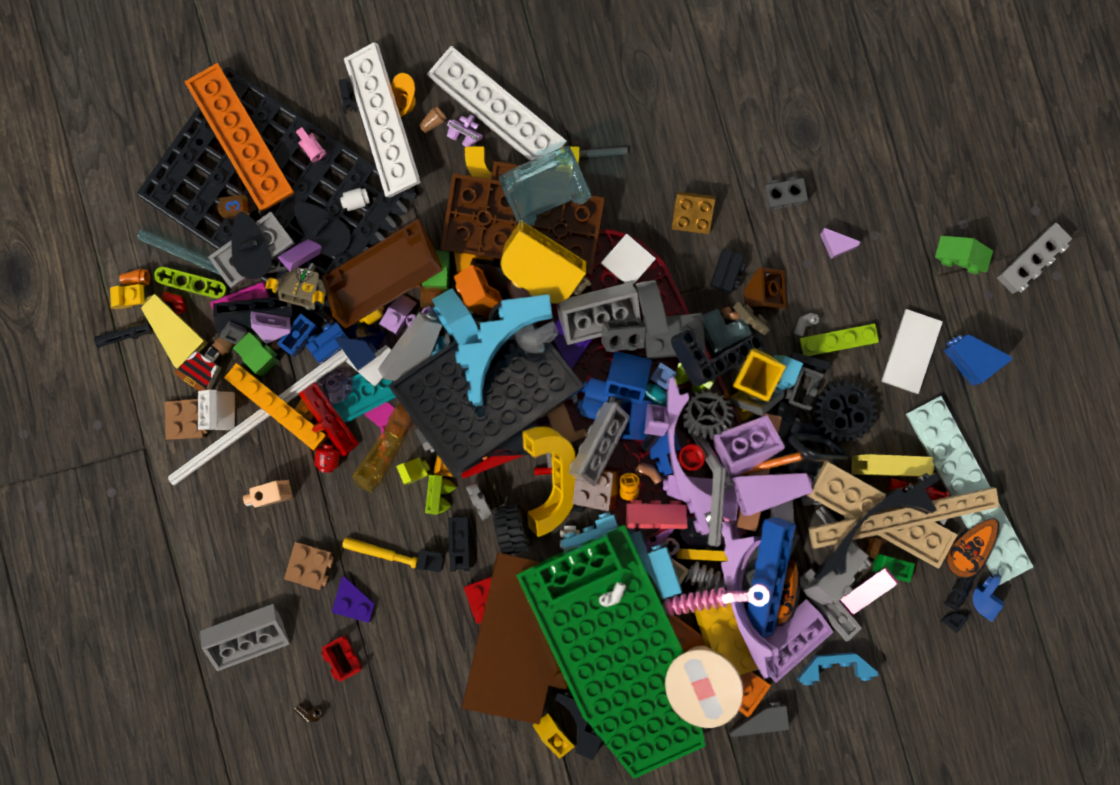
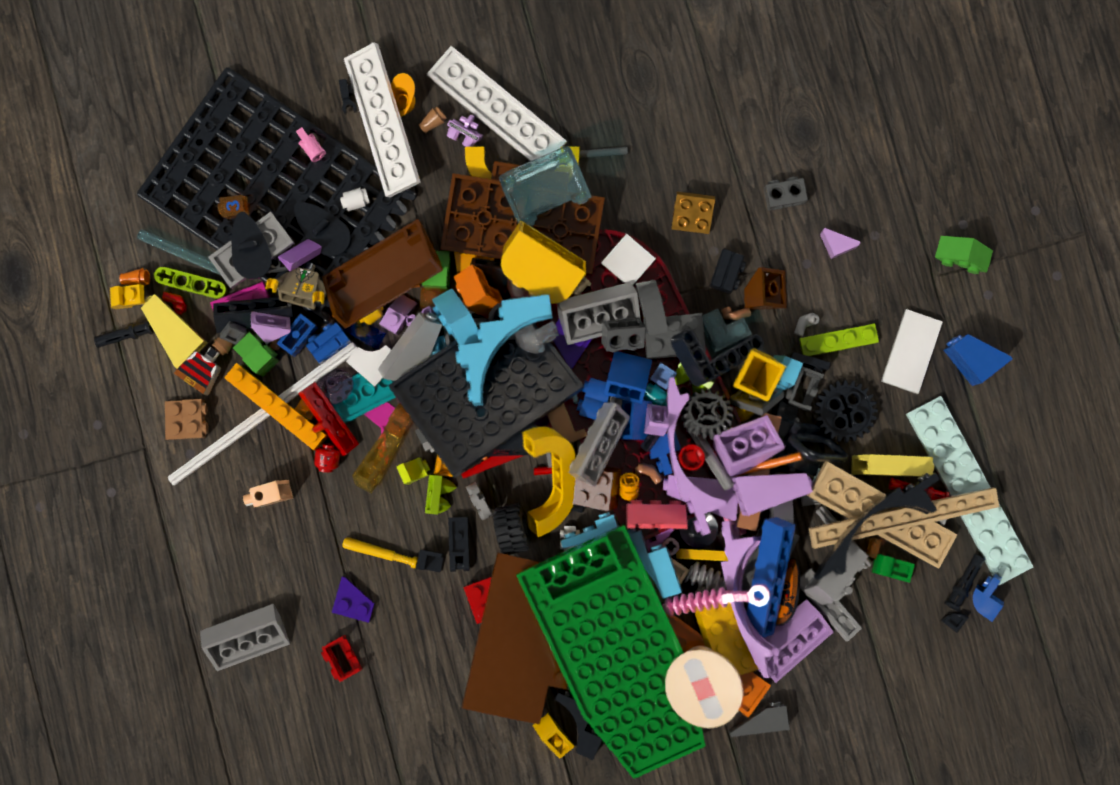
orange plate [185,63,294,212] -> none
white bracket [198,390,235,430] -> none
medium nougat plate [284,542,334,590] -> none
dark brown arm [293,703,323,722] -> none
dark blue slope [335,337,378,371] -> none
white arm [599,582,626,606] -> none
light grey axle [708,466,726,546] -> none
dark tan wing [733,302,770,335] -> none
dark azure slope [797,652,878,685] -> none
tile [839,567,898,616] -> none
shield [946,518,1000,579] -> none
light grey brick [997,223,1072,294] -> none

